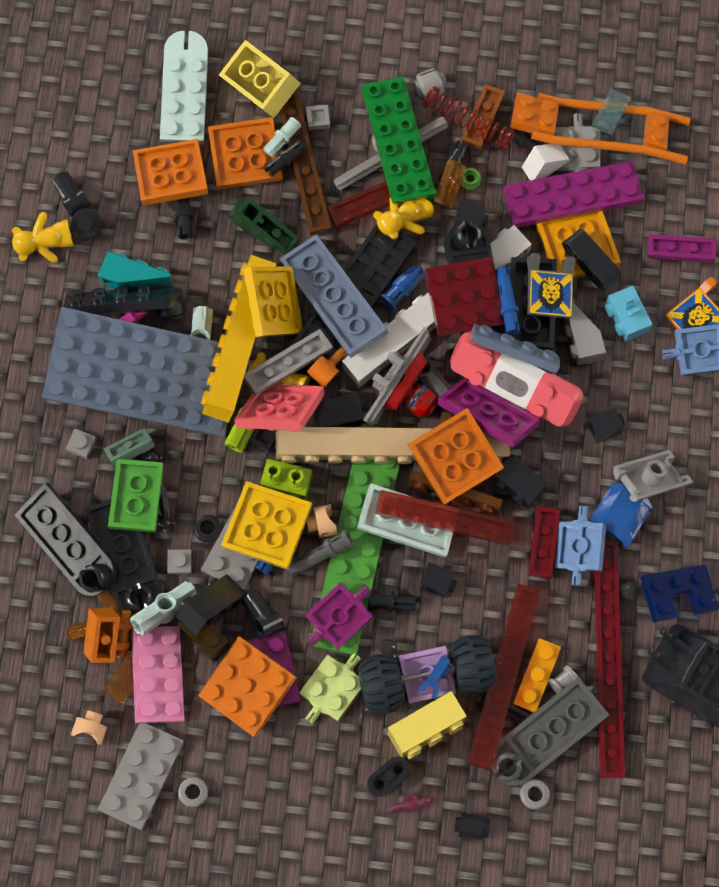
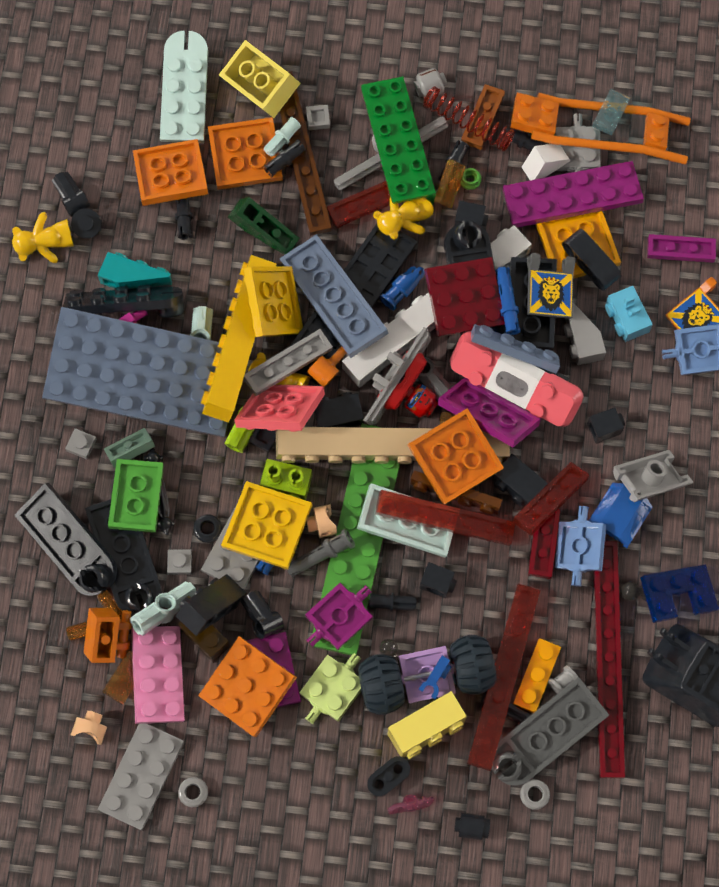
none -> clear red plate [513,462,589,536]

